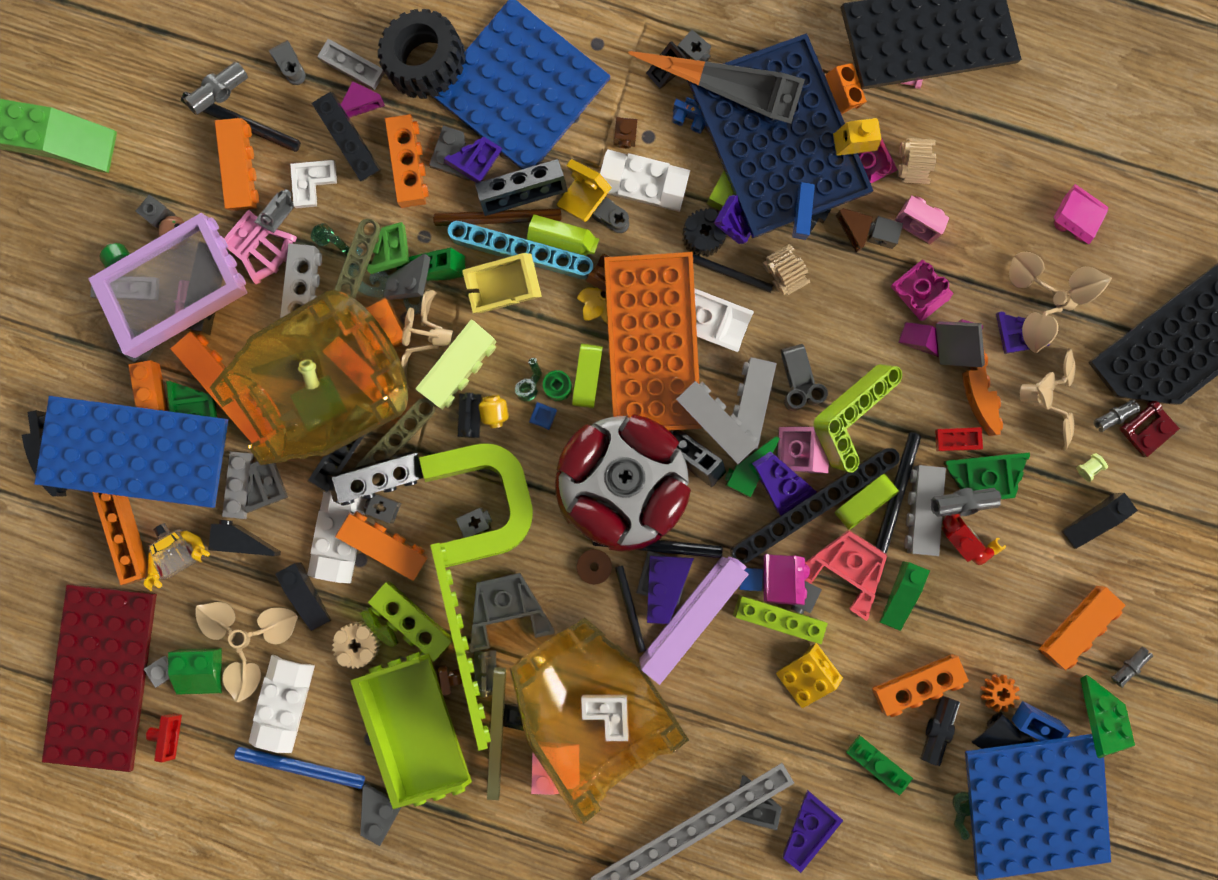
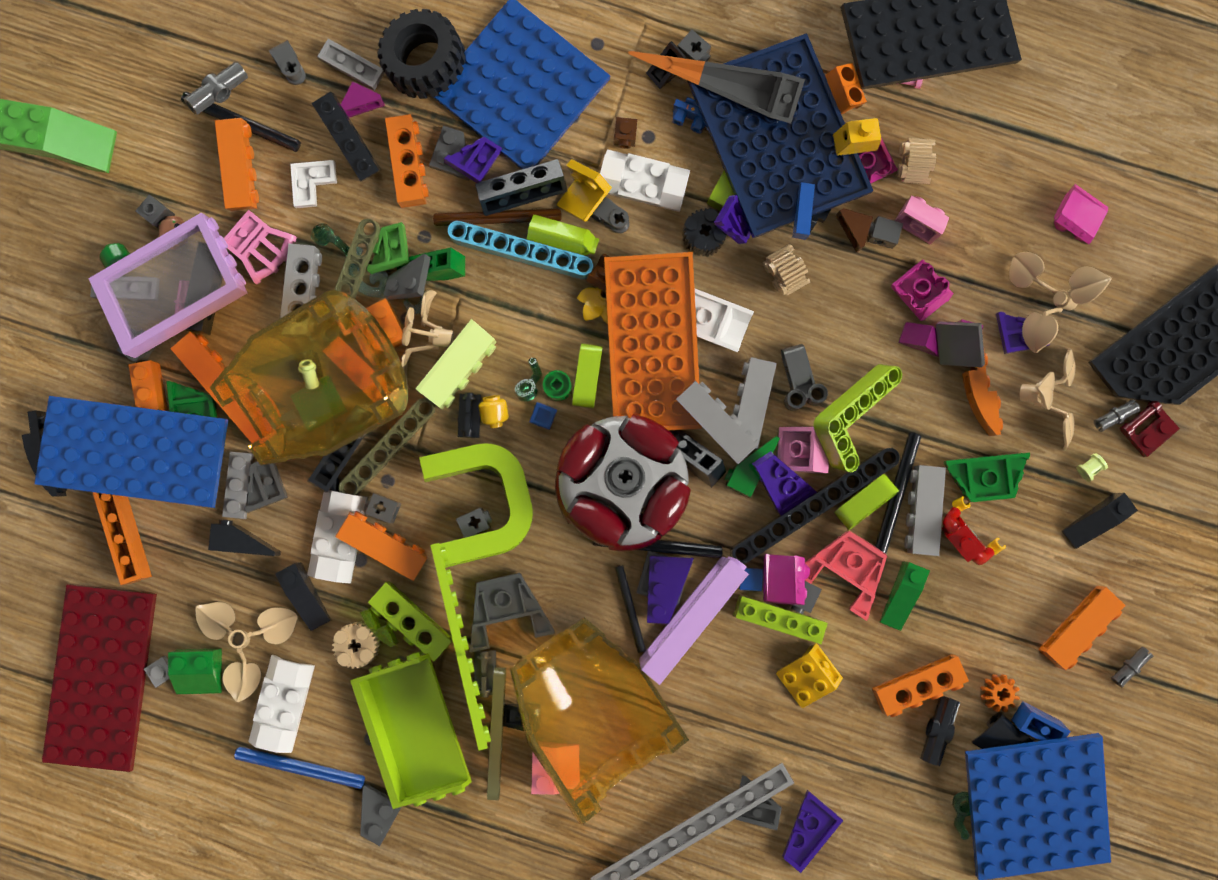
torso [144,523,210,592] -> none
red tile [146,713,182,763] -> none
dark grey hinge [254,189,294,233] -> none
brick [327,451,424,506] -> none
reddish brown plate [438,665,462,696] -> none
light yellow piece [462,253,542,313] -> none
reddish brown piece [577,549,612,585] -> none
white plate [581,695,629,741] -> none
black bar [693,254,774,293] -> none
green plate [846,735,913,796] -> none
dark grey piece [931,488,1001,517] -> none
red tile [935,427,983,452] -> none
green wing [1080,675,1135,758] -> none

